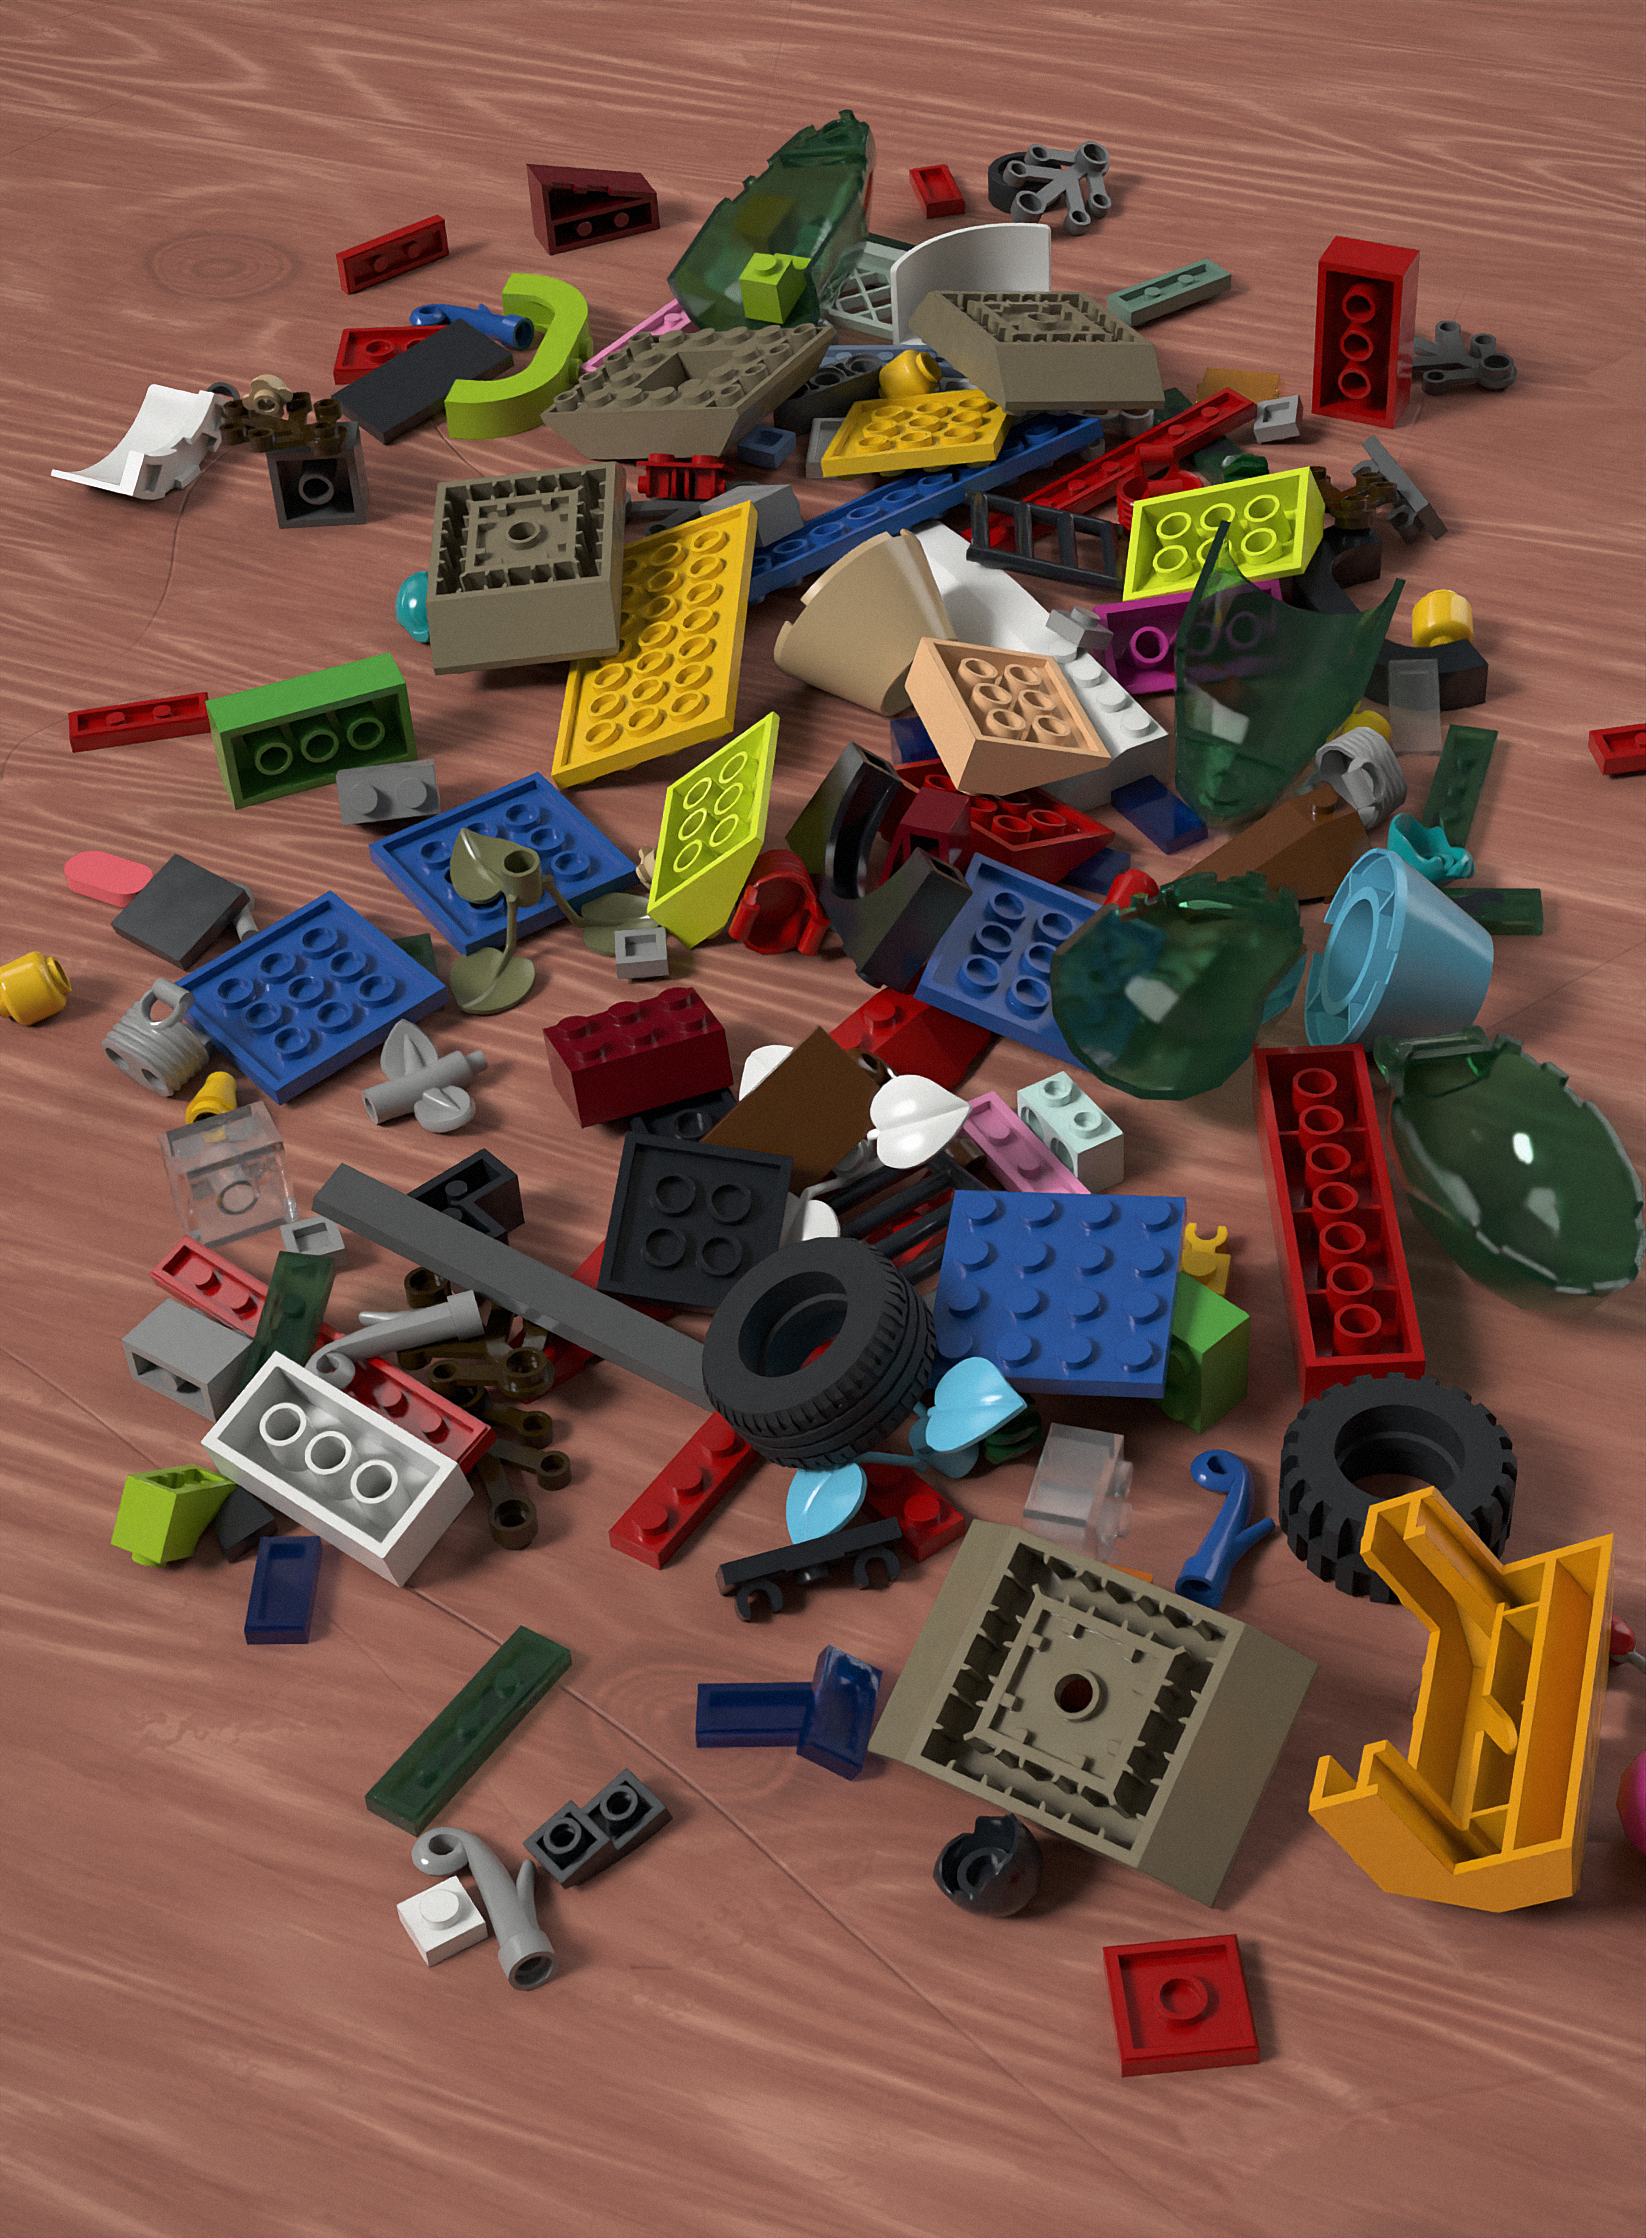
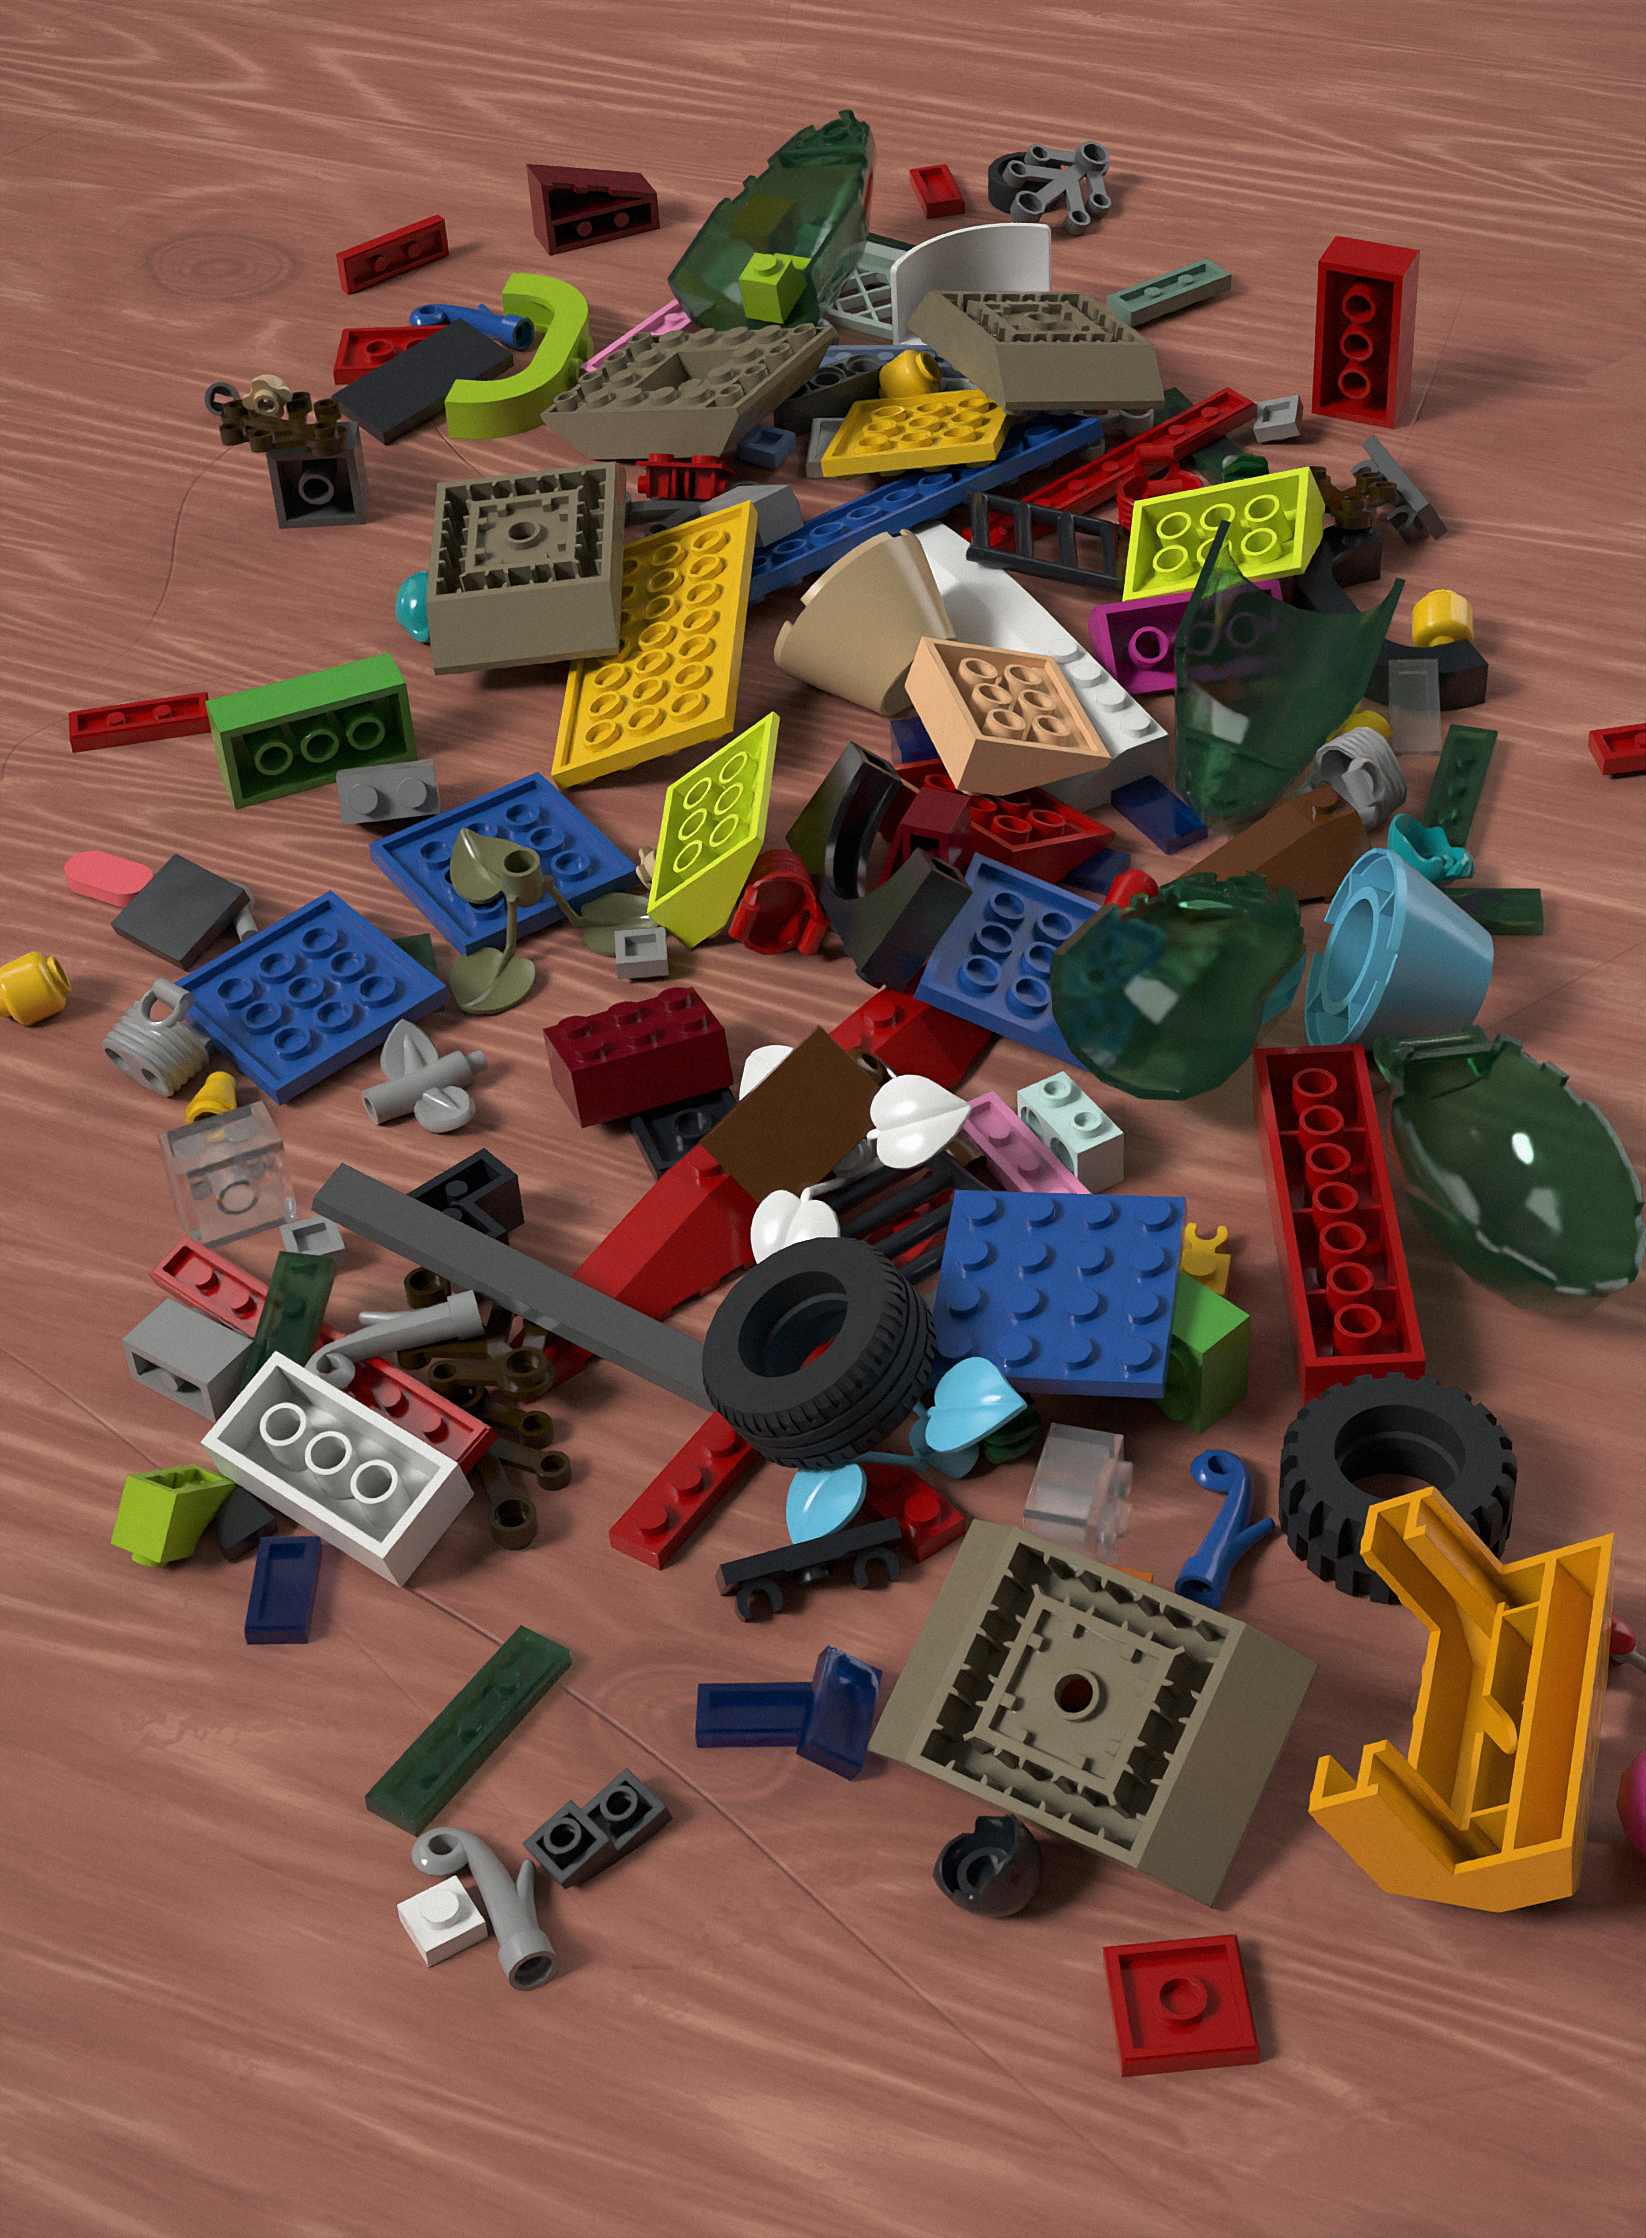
white panel [51,384,229,500] -> none
black plate [596,1131,794,1315] -> none
light grey plate [1045,606,1114,651] -> none
clear yellow piece [1195,367,1280,404] -> none
dark grey plant [1411,321,1517,396] -> none

